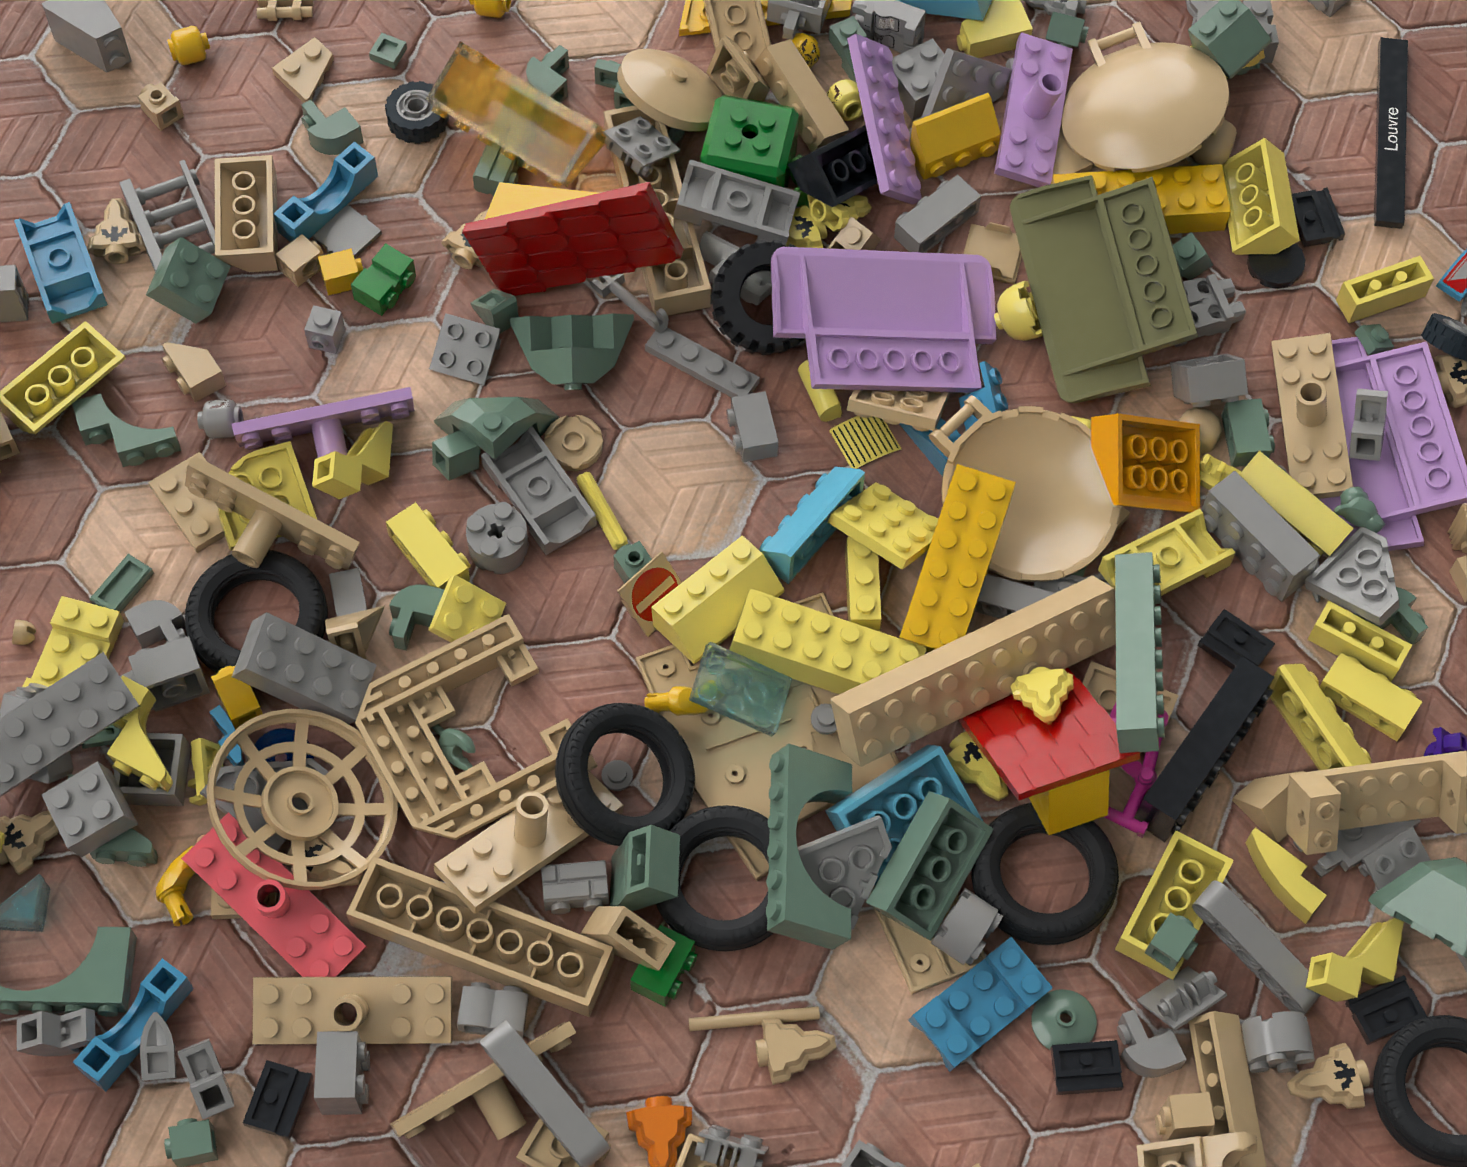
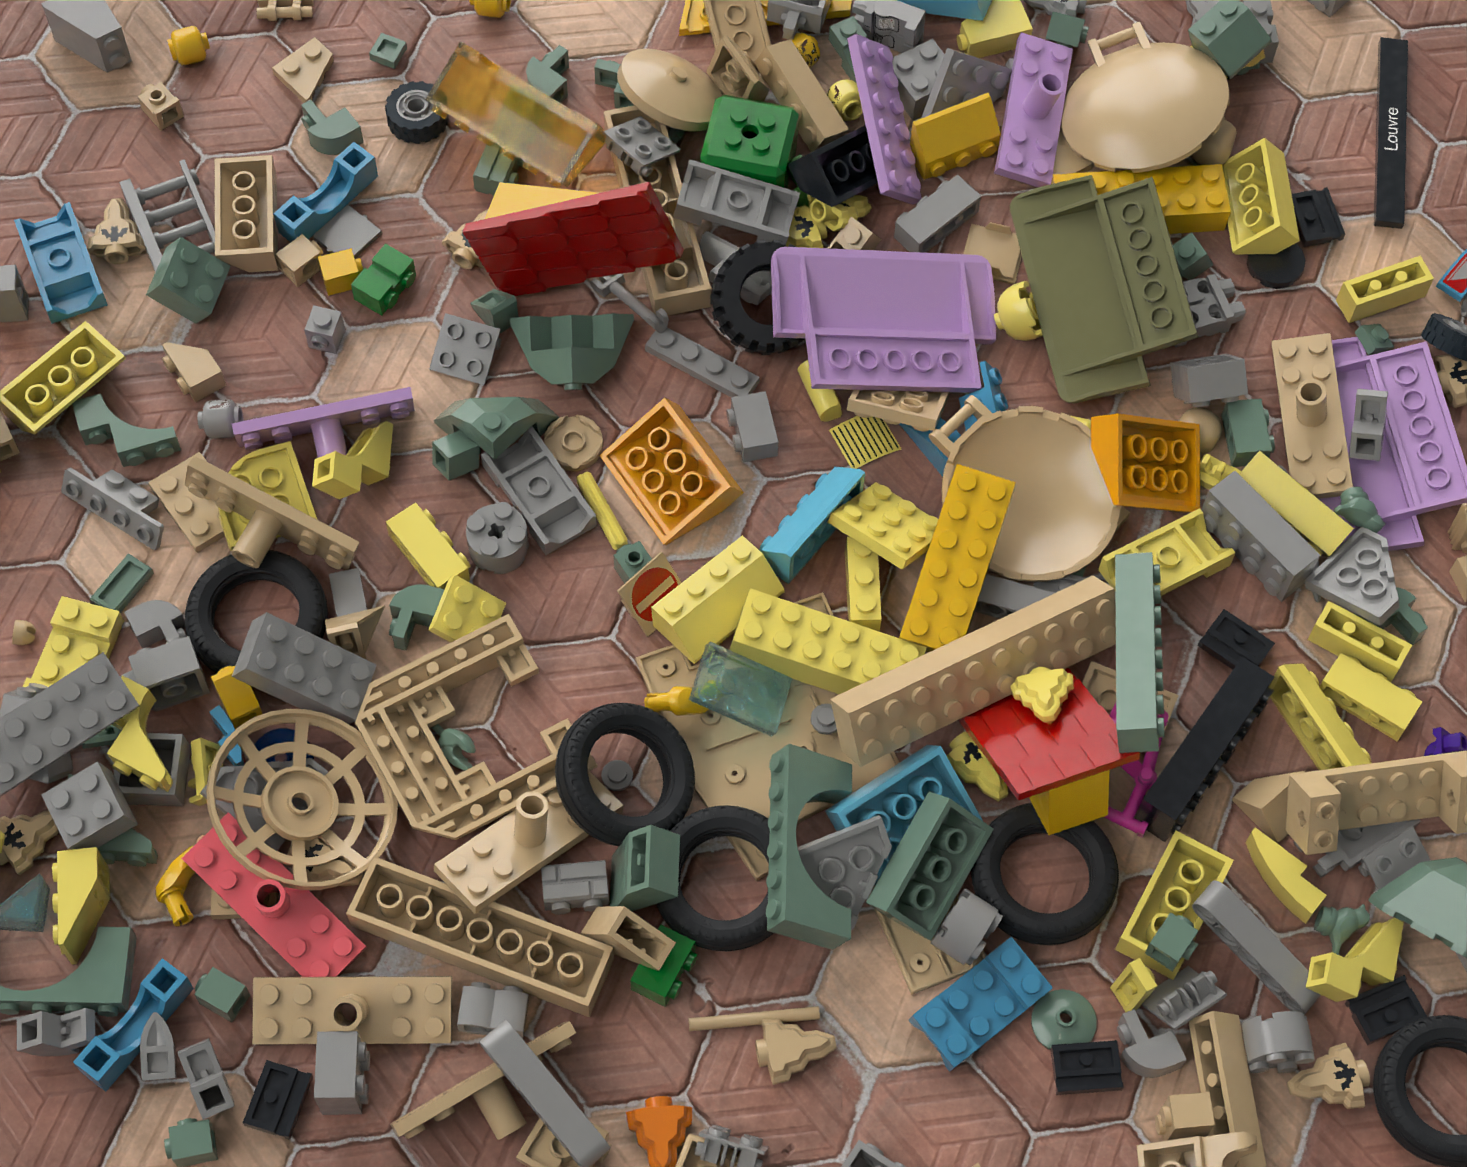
none -> light yellow slope [52,847,110,965]
none -> light grey bracket [61,468,164,550]
none -> sand green brick [194,967,250,1022]
none -> light orange slope [599,397,744,545]
none -> light yellow plate [1110,958,1157,1012]
none -> sand green animal [1314,904,1370,955]

